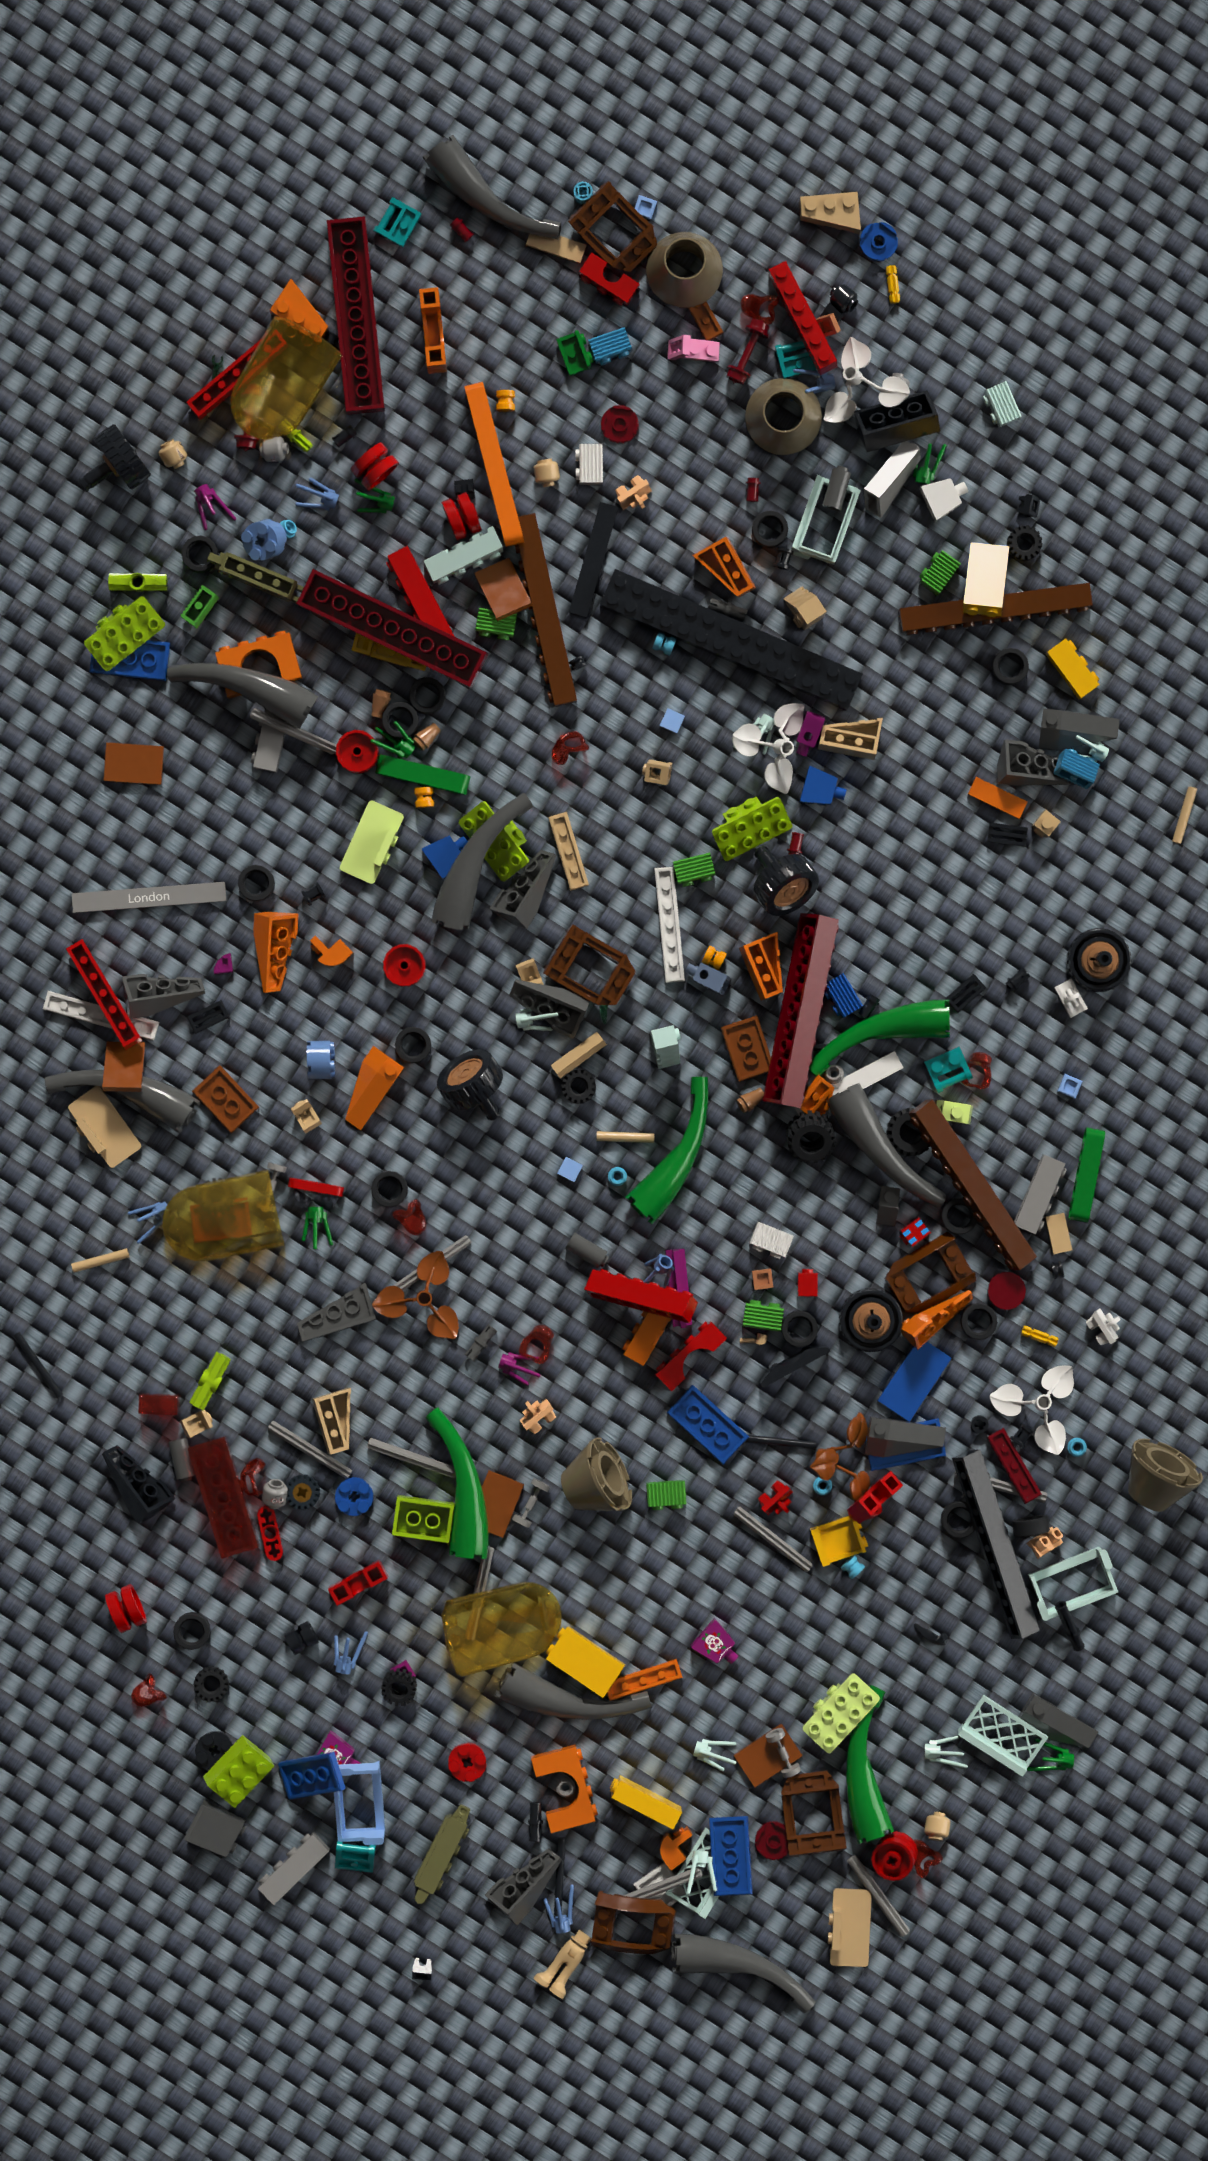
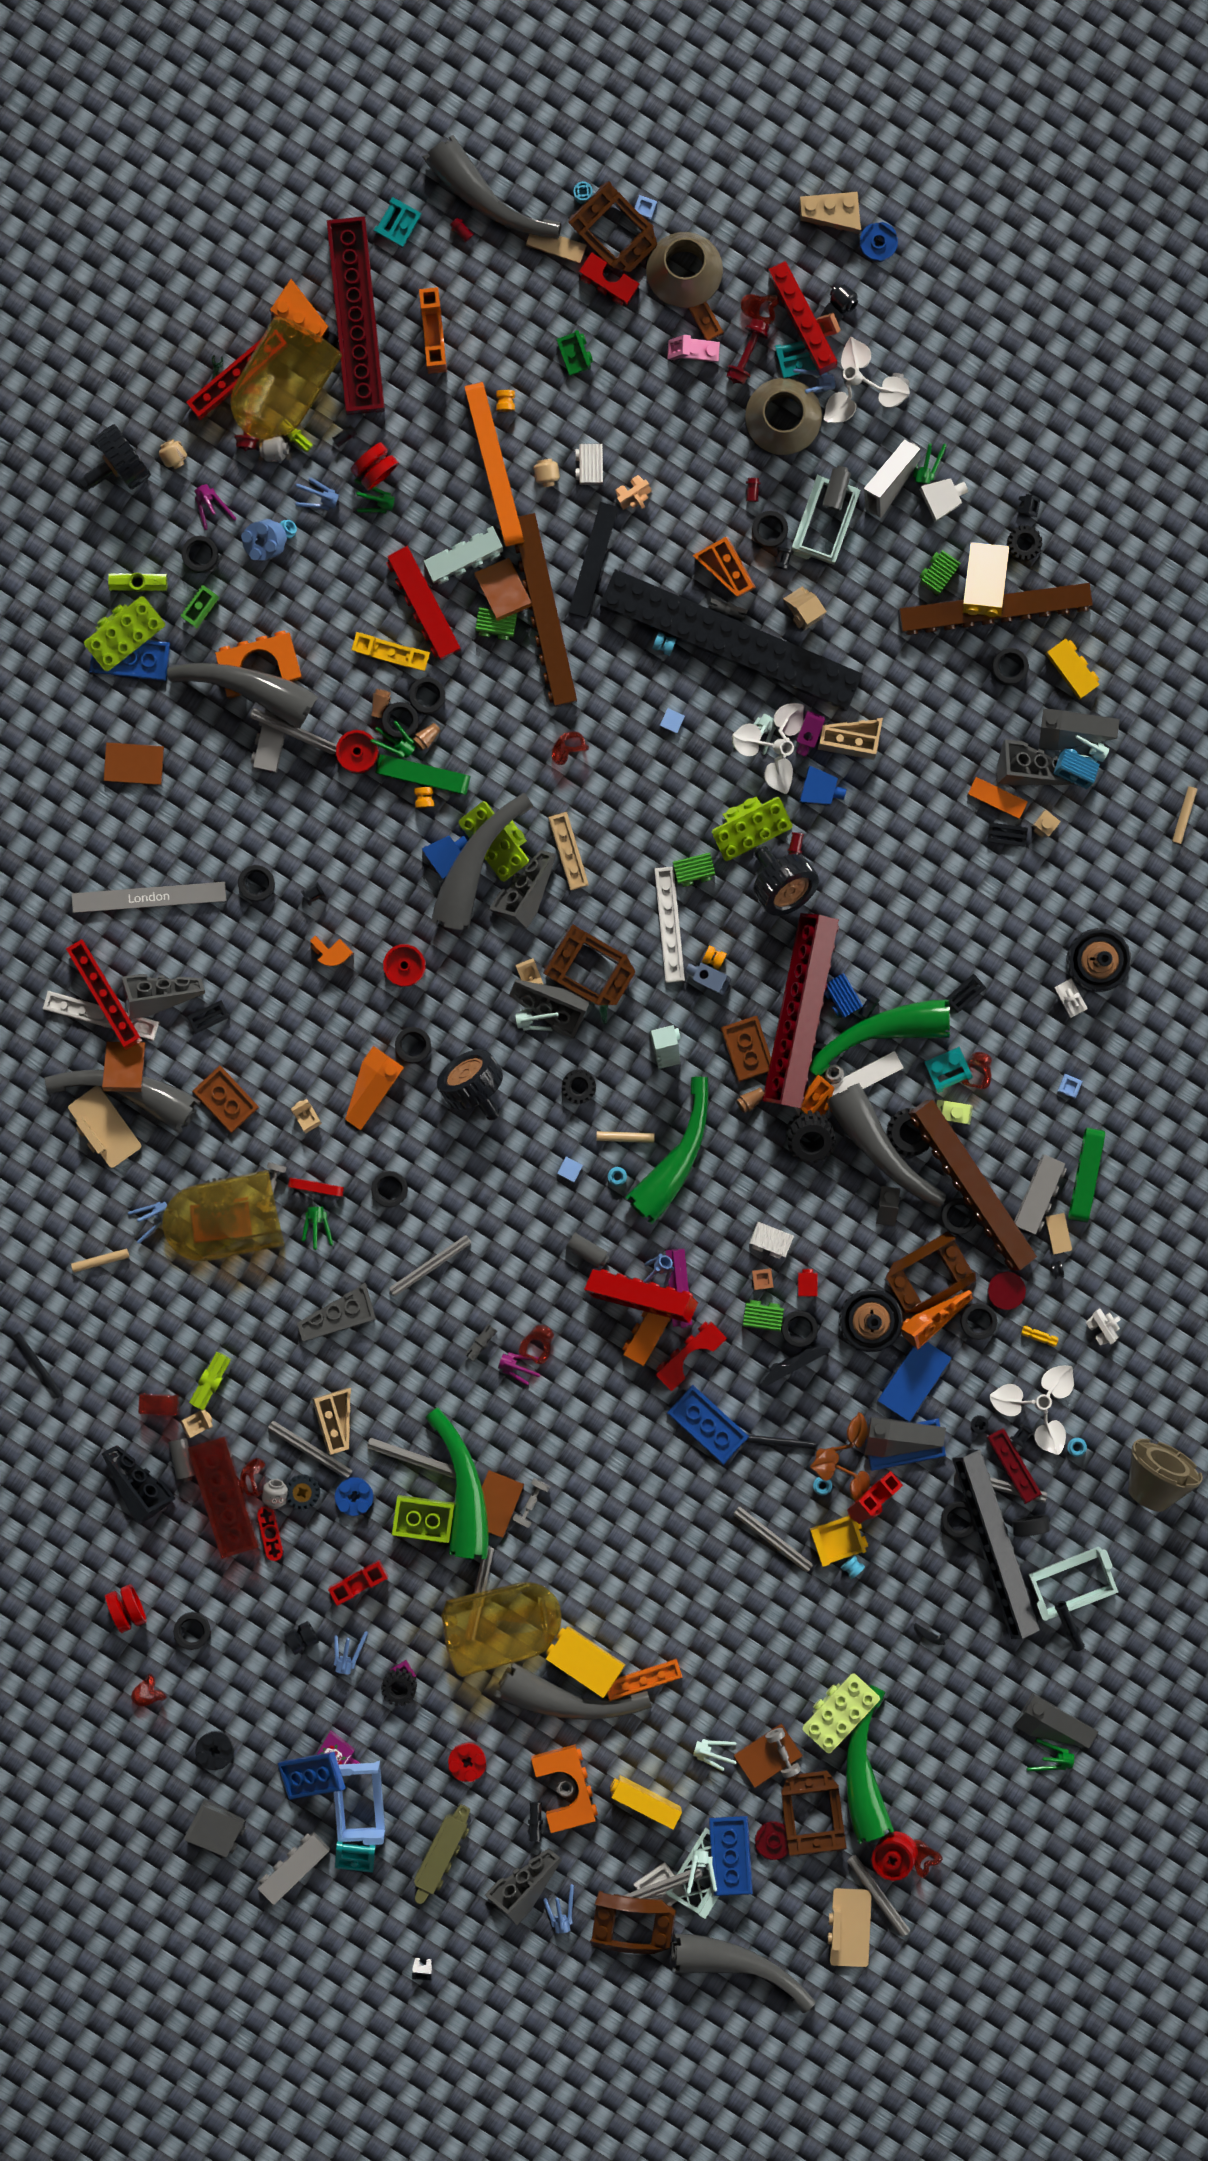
black tyre [193,1666,229,1702] -> none
lime brick [203,1735,274,1808] -> none
olive hinge [207,552,304,603] -> none
magenta tile [214,953,233,974] -> none
orange wedge [253,912,298,993] -> none
dark red brick [296,569,488,688] -> none
medium blue brick [307,1040,335,1080] -> none
yellowish green bracket [340,801,404,884] -> none
dark orange plant [372,1251,459,1339] -> none
clear red piece [392,1199,426,1236] -> none
red wheel [441,492,482,541] -> none
black tile [454,479,475,501] -> none
light nougat hips [520,1399,556,1434] -> none
tan piece [533,1930,591,1999] -> none
tan tile [551,1032,607,1078] -> none
black bar [554,1837,566,1915] -> none
dark tan cone [561,1437,632,1511] -> none
black bush [569,655,588,671] -> none
dark azure brick [588,327,632,365] -> none
dark red tile [601,405,639,444] -> none
tan brick [642,760,673,785] -> none
bright green brick [646,1480,686,1510] -> none
orange brick [660,1826,692,1871] -> none
magenta torso [691,1618,739,1664] -> none
orange wedge [739,932,783,1001] -> none
tan hand [740,1333,767,1345] -> none
red hips [758,1480,793,1515] -> none
black brick [854,390,940,452] -> none
yellow axle [886,265,900,304] -> none
red brick [899,1217,931,1247] -> none
tan head [924,1812,951,1841] -> none
light aqua plant [925,1736,968,1768] -> none
light aqua fence [958,1695,1048,1777] -> none
light aqua brick [982,381,1021,427] -> none
black pin [1005,968,1030,991] -> none
light nougat hips [1026,1527,1063,1559] -> none

